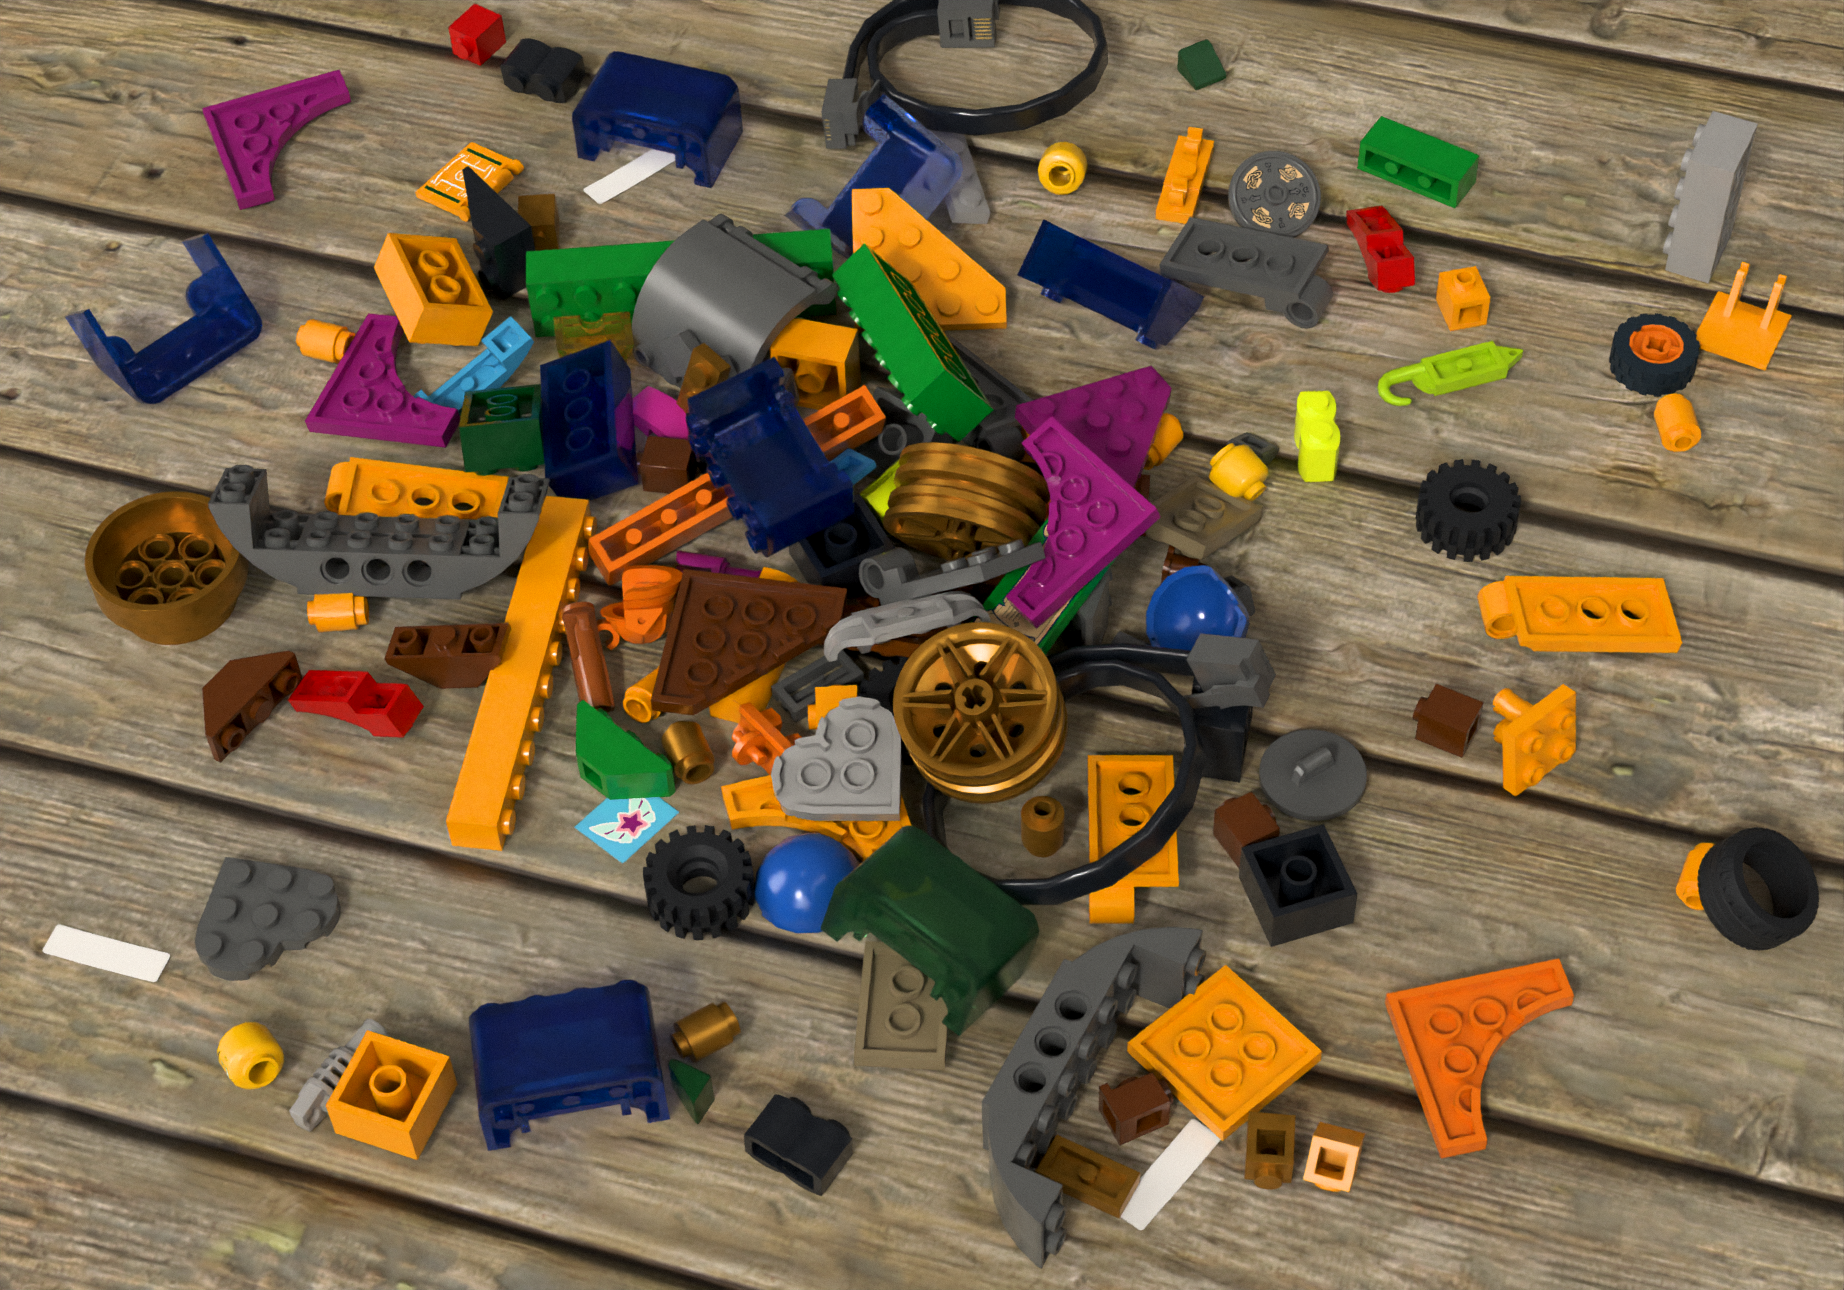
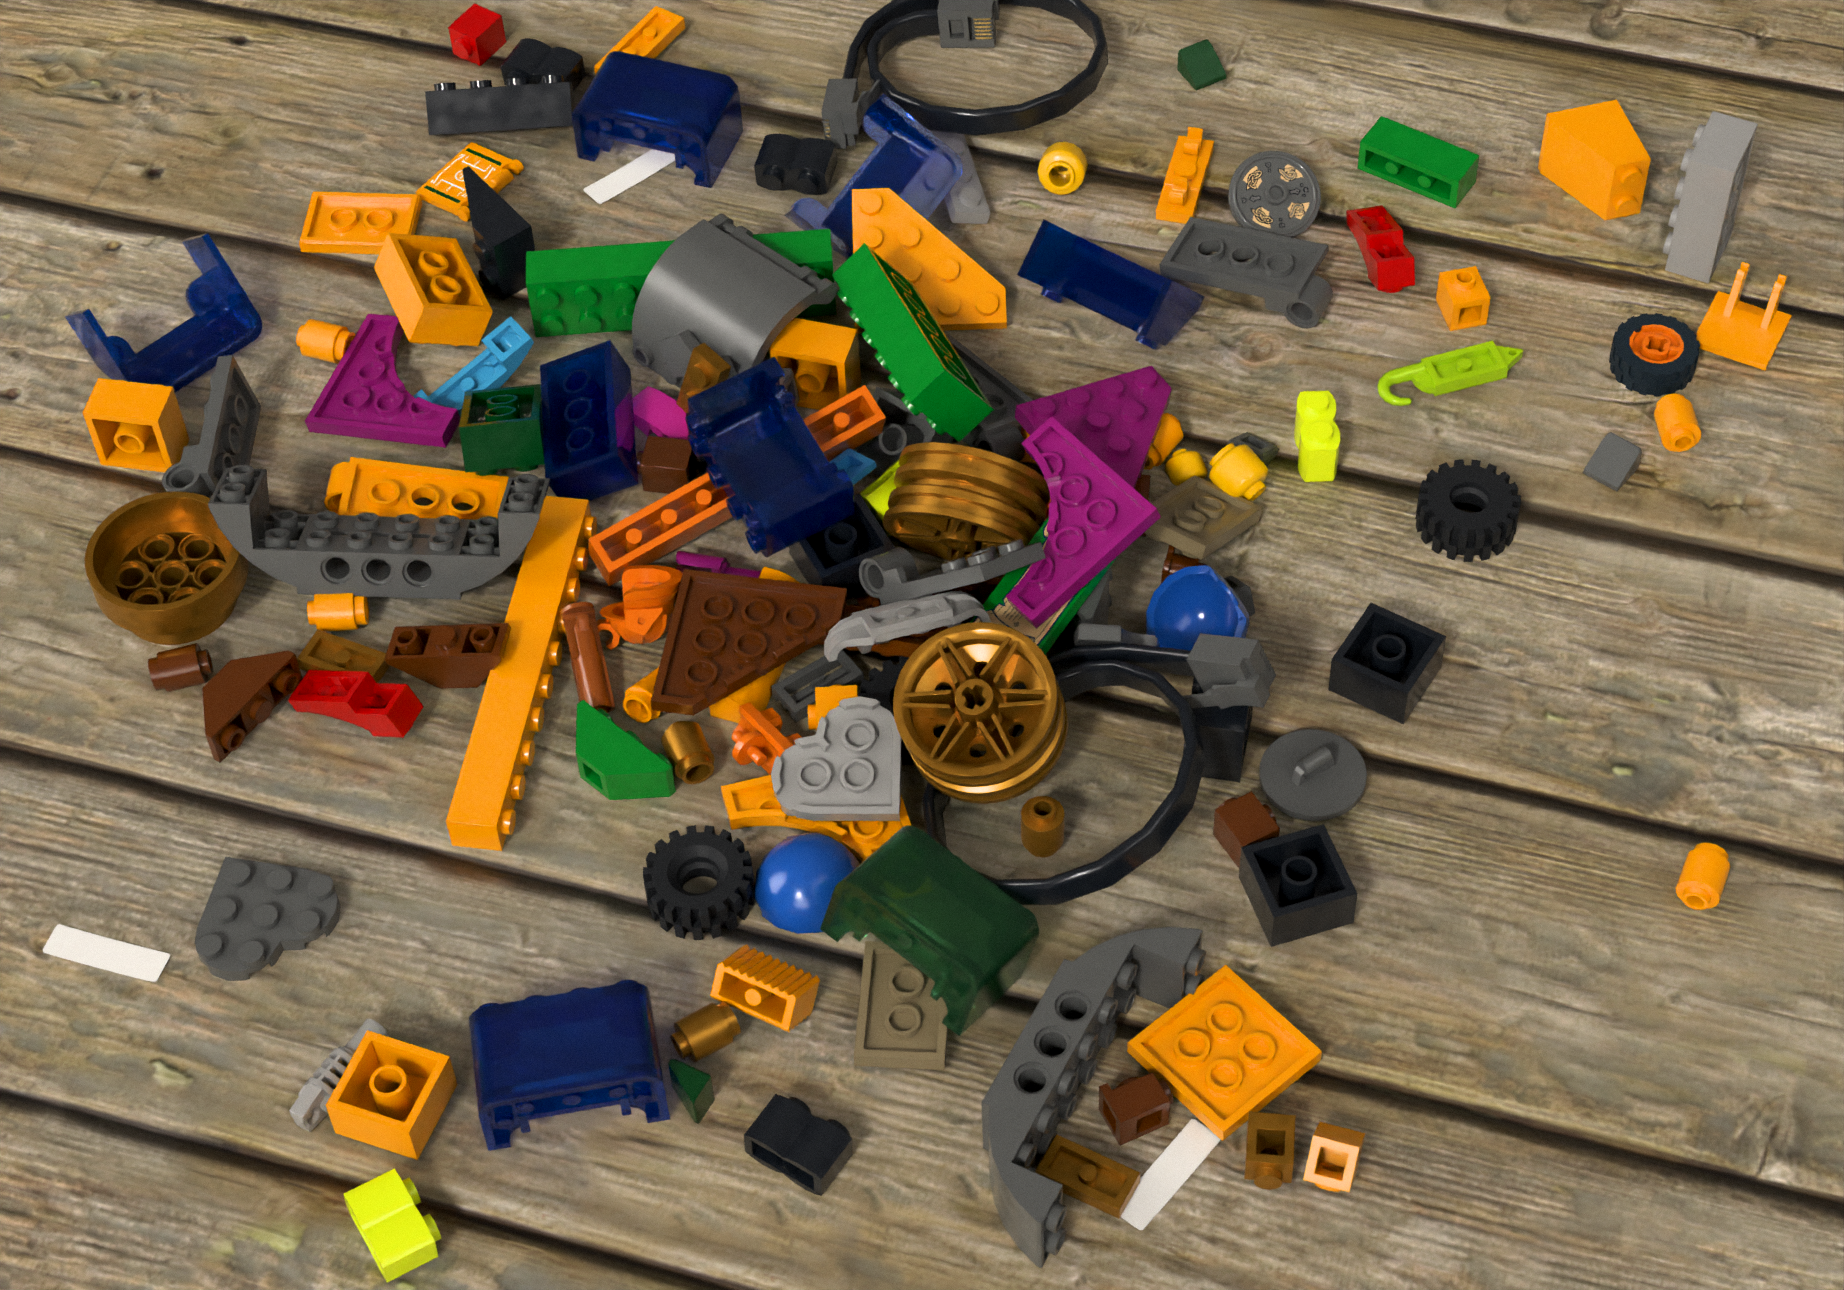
magenta plate [202,70,351,210] -> none
yellow head [217,1022,284,1089] -> none
pearl gold brick [518,193,560,251] -> none
clear yellow cylinder [553,312,634,376] -> none
medium azure sticker [574,797,679,864] -> none
light orange hinge [1087,755,1179,924] -> none
orange plate [1385,958,1574,1159] -> none
reddish brown brick [1412,684,1484,758] -> none
light orange hinge [1477,576,1682,653] -> none
light orange plate [1493,684,1576,797] -> none
black tyre [1697,827,1819,951] -> none
none -> light orange brick [82,378,190,473]
none -> reddish brown brick [148,643,213,692]
none -> dark grey hinge [162,355,261,498]
none -> pearl gold plate [297,629,390,683]
none -> light orange tile [299,191,422,255]
none -> neon yellow brick [343,1168,442,1283]
none -> black brick [425,75,576,136]
none -> light orange plate [594,6,685,89]
none -> light orange brick [710,944,820,1033]
none -> black brick [754,134,838,195]
none -> dark grey tile [1073,623,1157,647]
none -> yellow piece [1165,449,1208,486]
none -> black brick [1328,603,1446,724]
none -> light orange slope [1538,100,1651,220]
none -> dark grey slope [1583,432,1642,492]

